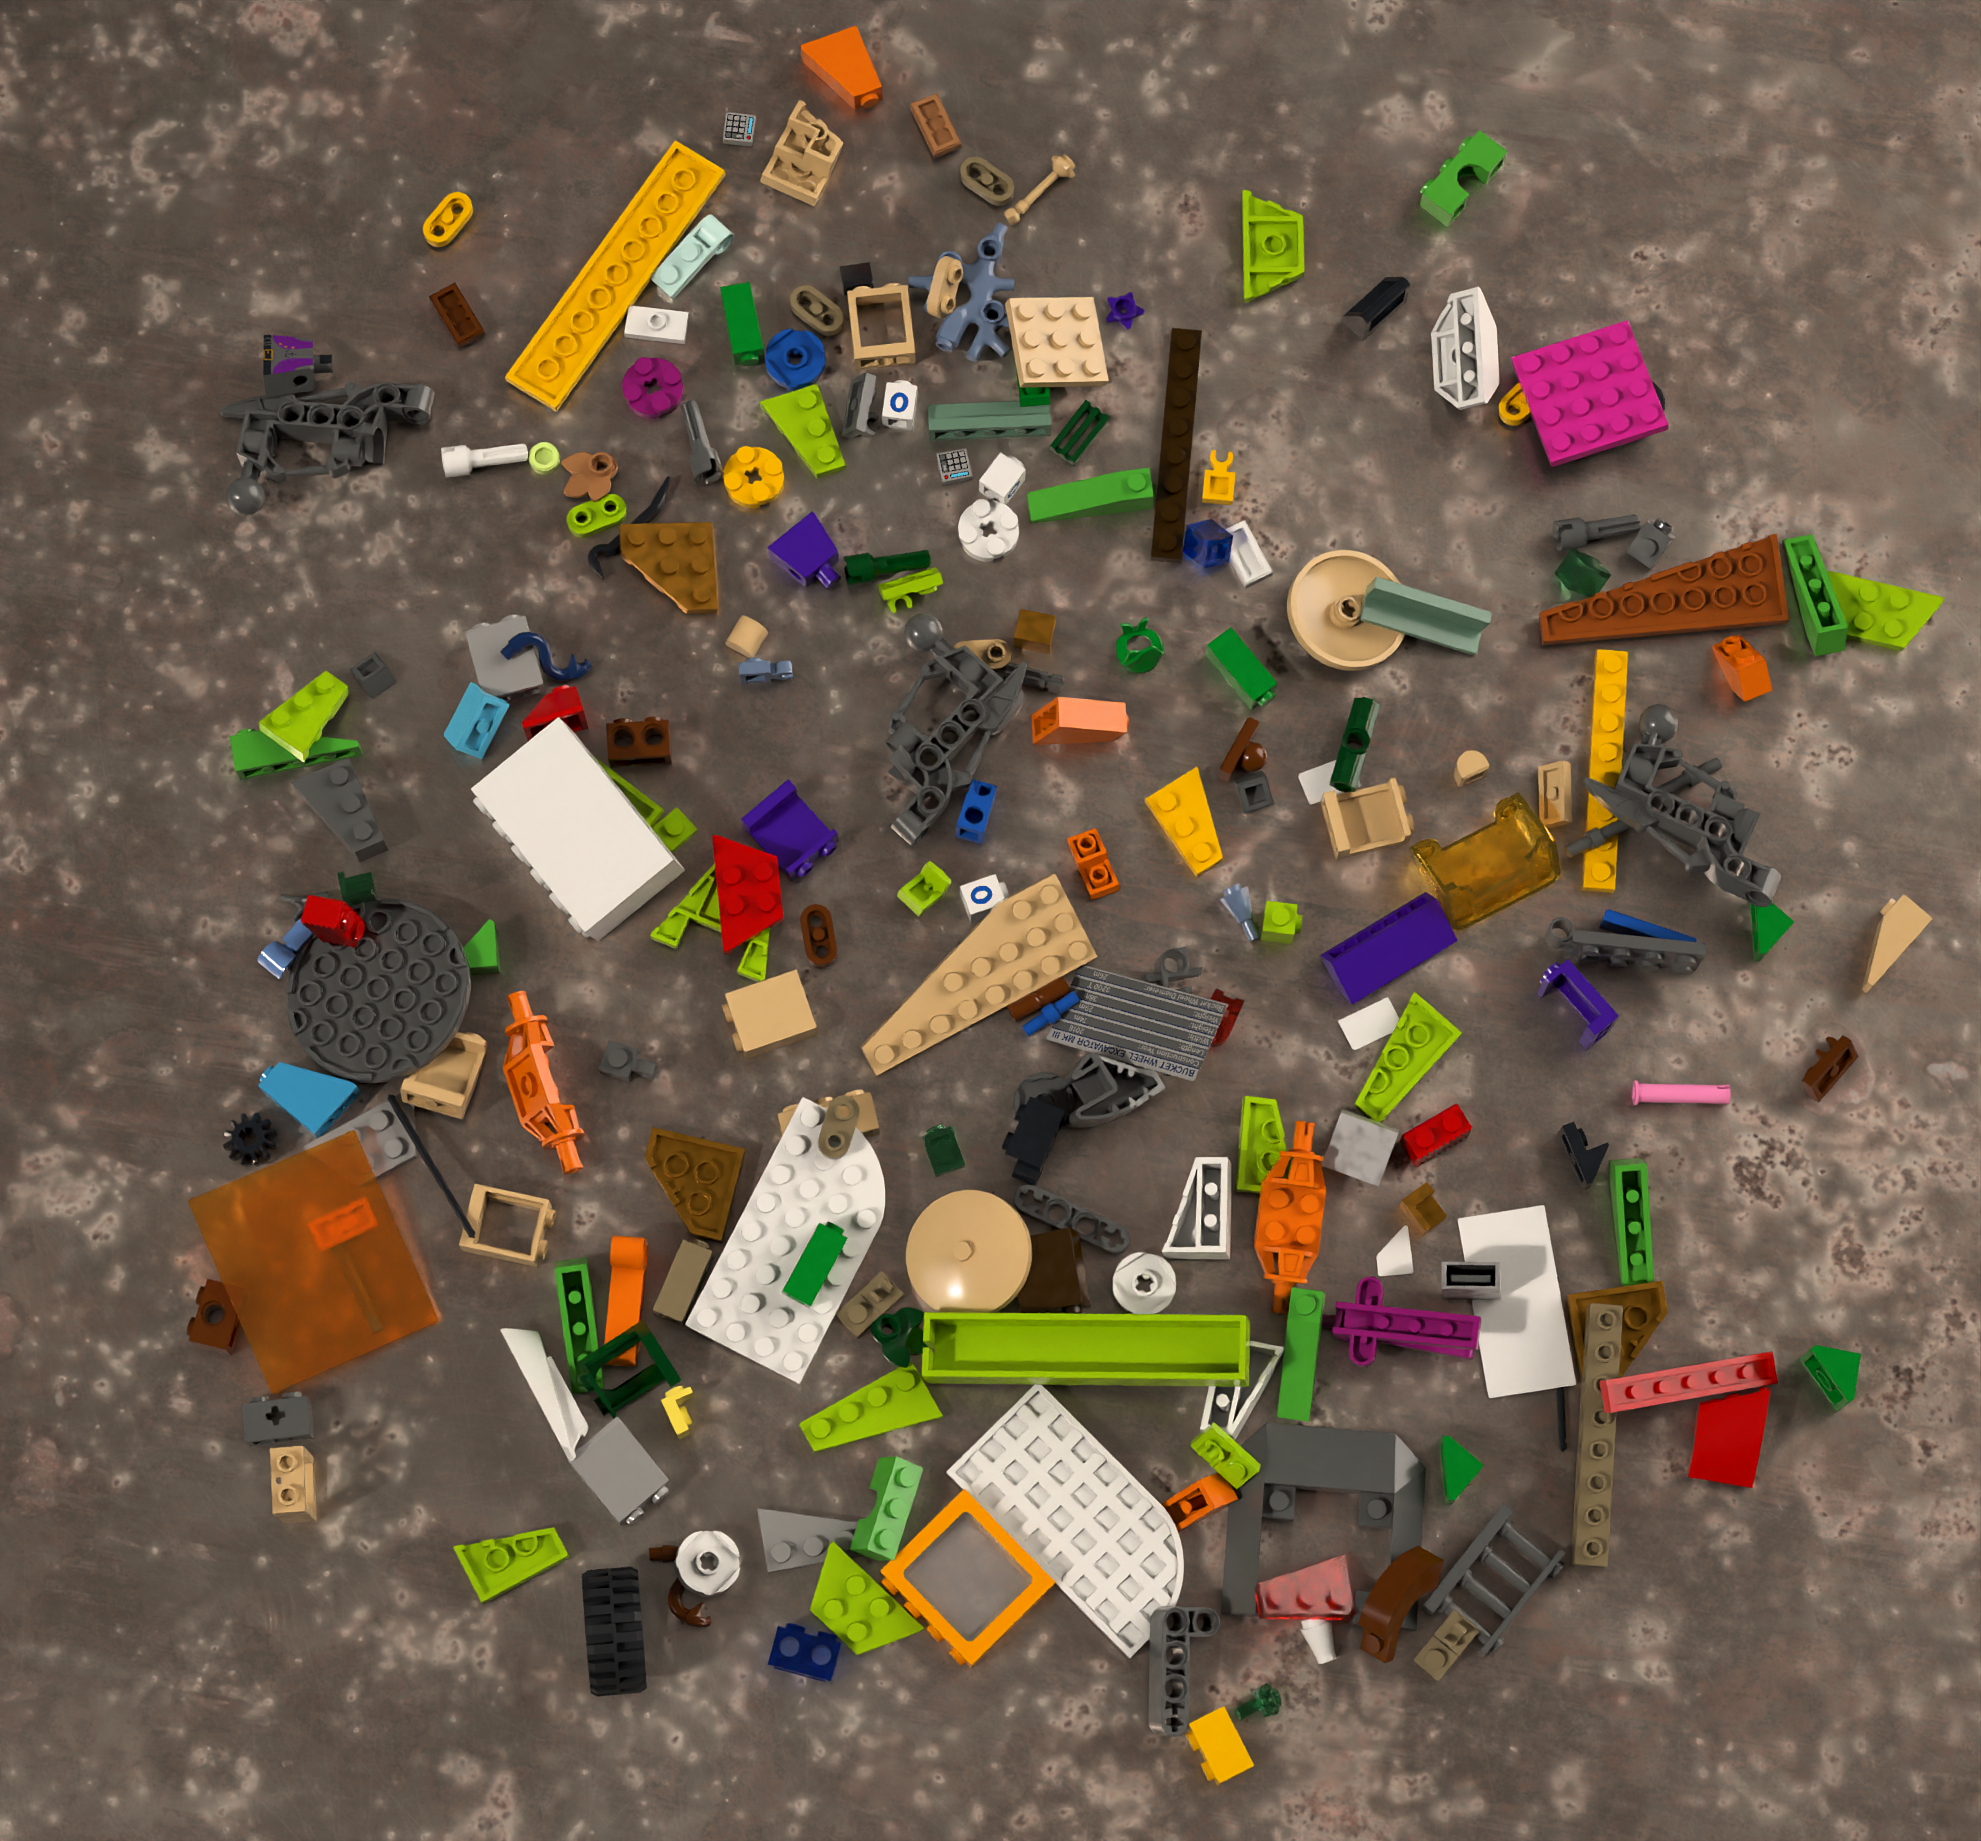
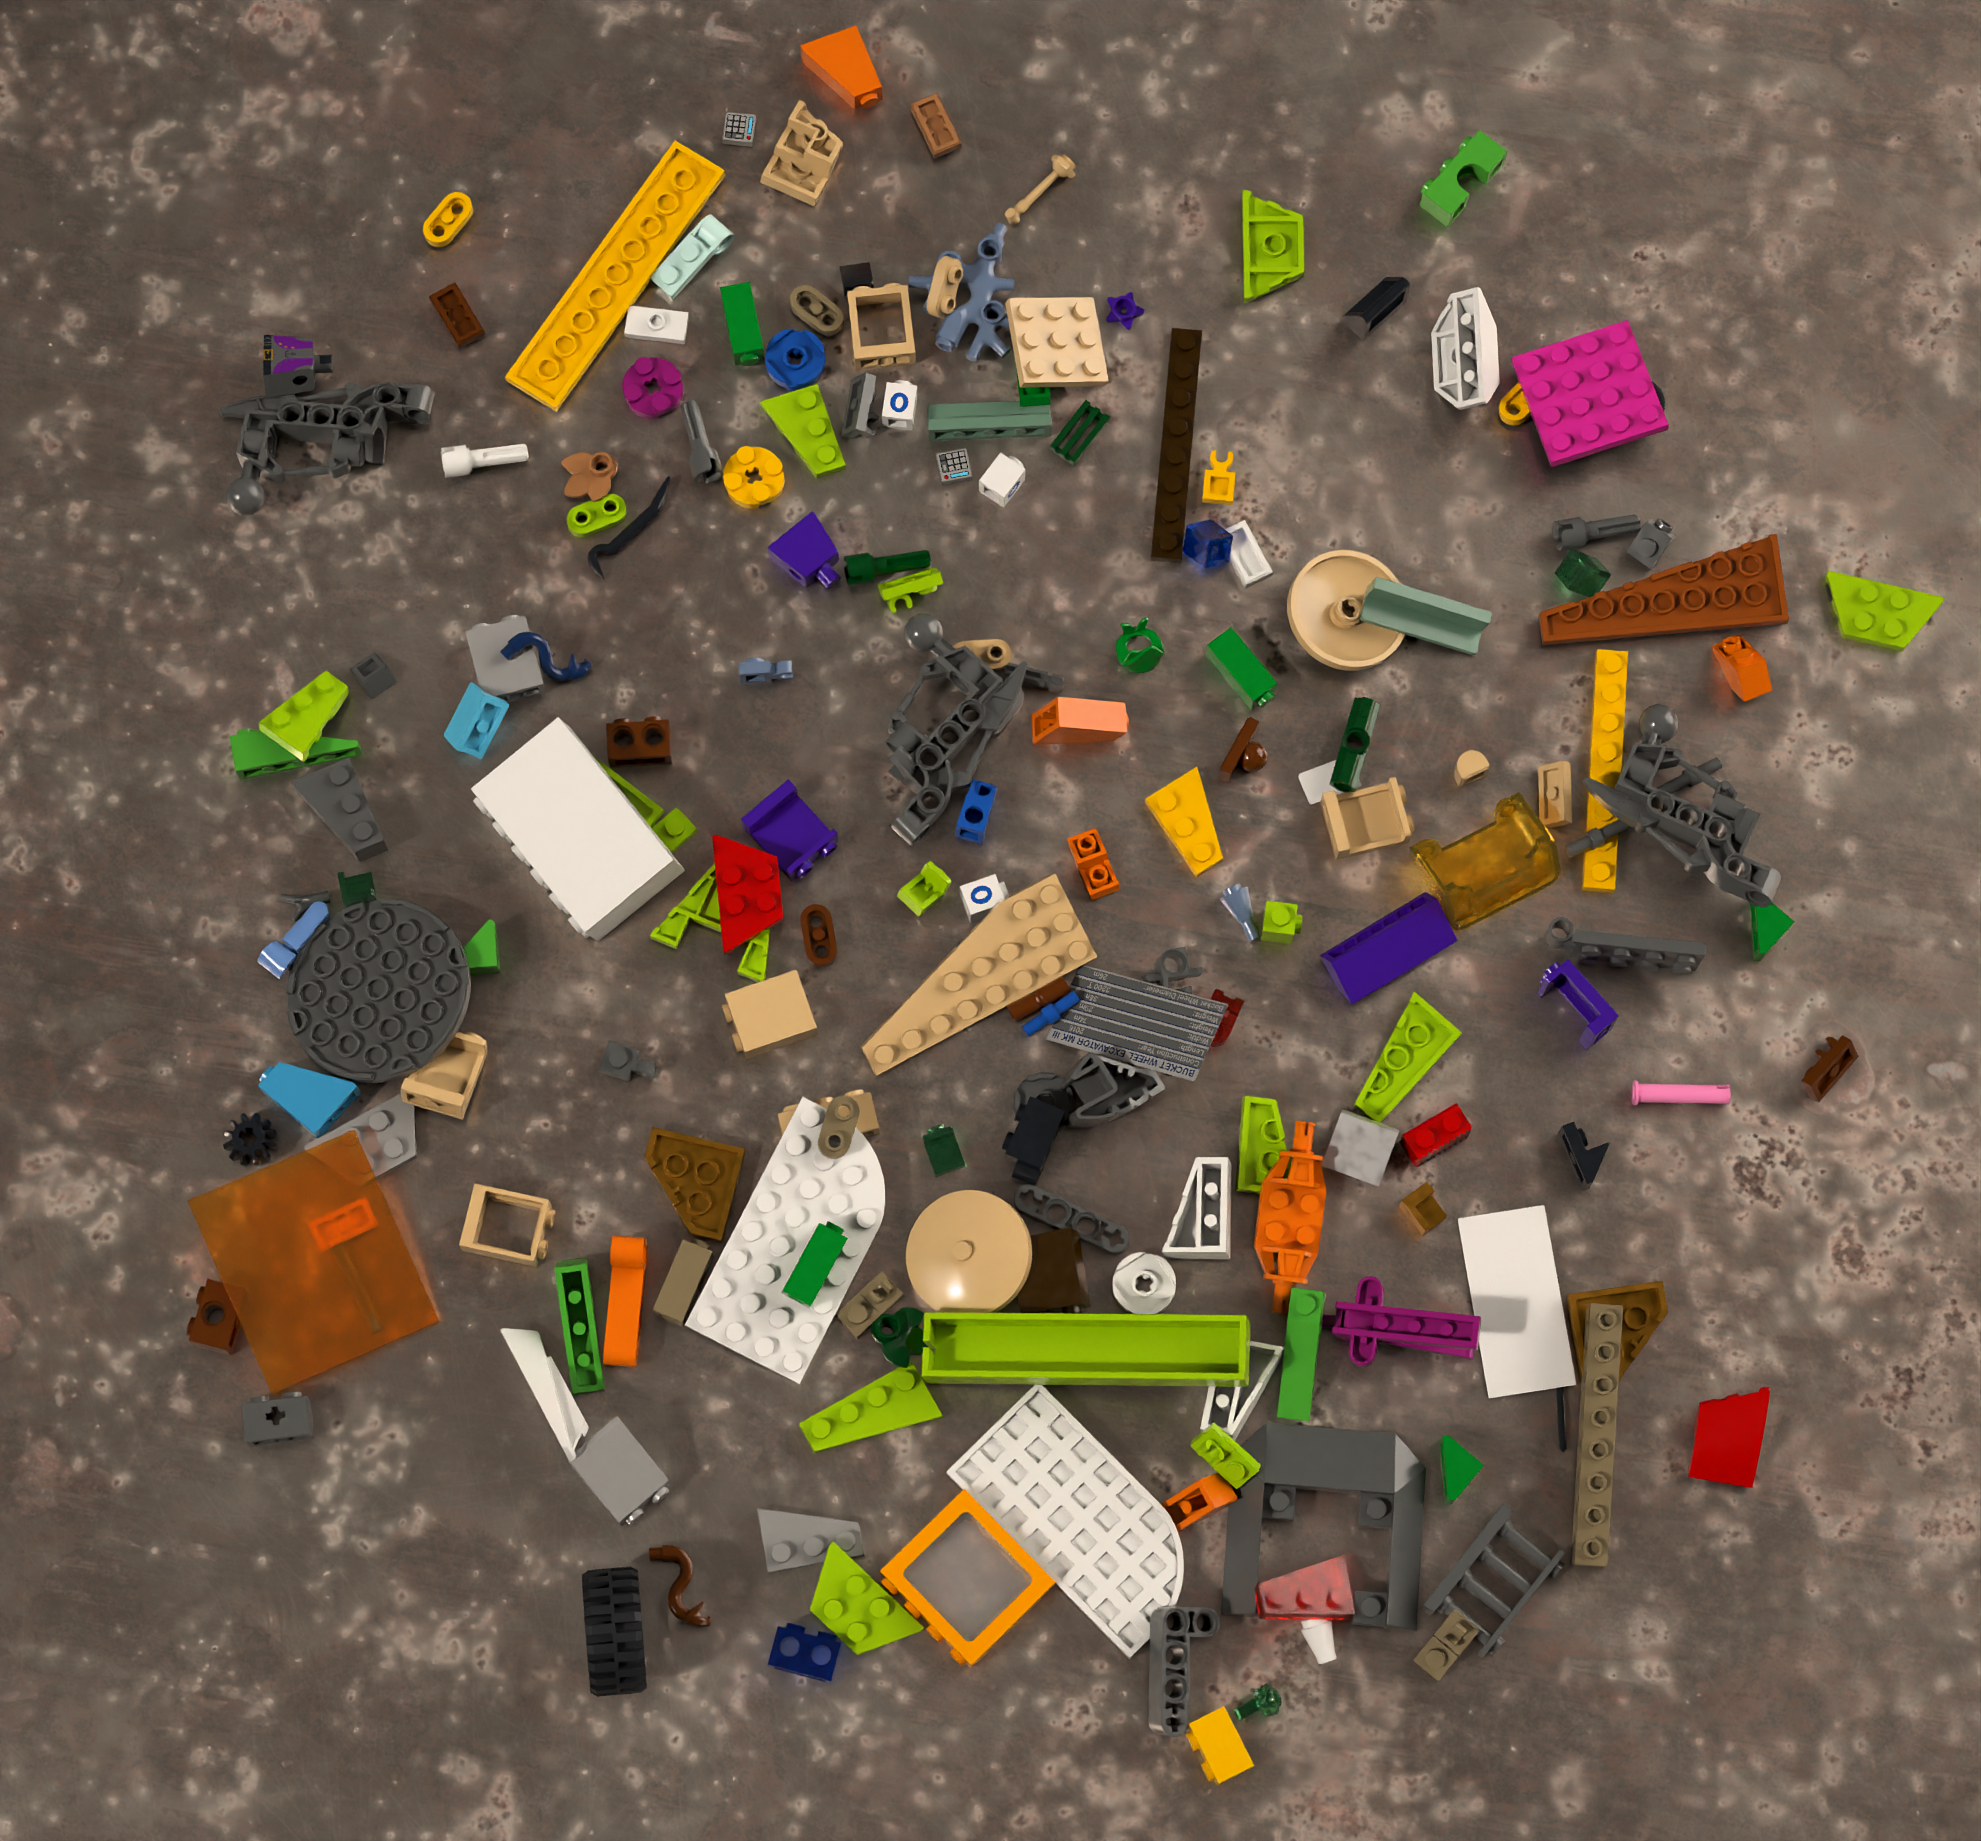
tan window [270,1446,317,1524] -> none
red brick [301,895,365,948] -> none
black axle [387,1094,476,1238] -> none
lime wing [453,1527,570,1605] -> none
orange plate [503,991,585,1175] -> none
red slope [522,685,589,741] -> none
yellowish green tile [529,442,560,475] -> none
dark green panel [577,1320,681,1419] -> none
pearl gold plate [619,522,718,614] -> none
light yellow bracket [661,1385,694,1440] -> none
white plate [673,1530,740,1598] -> none
tan brick [725,616,768,658] -> none
bright green arch [849,1456,924,1561] -> none
white plate [958,499,1019,562] -> none
dark tan plate [960,157,1014,206] -> none
pearl gold panel [1014,609,1056,654] -> none
bright green slope [1027,468,1154,523] -> none
dark grey slope [1233,771,1274,813] -> none
white sticker [1338,997,1399,1050] -> none
reddish brown arch [1358,1546,1444,1664] -> none
white sticker [1376,1225,1414,1277] -> none
piece [1441,1262,1501,1300] -> none
blue tile [1599,909,1697,942] -> none
plate [1599,1351,1778,1413] -> none
bright green slope [1609,1158,1654,1287] -> none
bright green slope [1782,534,1848,656] -> none
green slope [1800,1345,1861,1412] -> none
tan slope [1862,894,1933,994] -> none

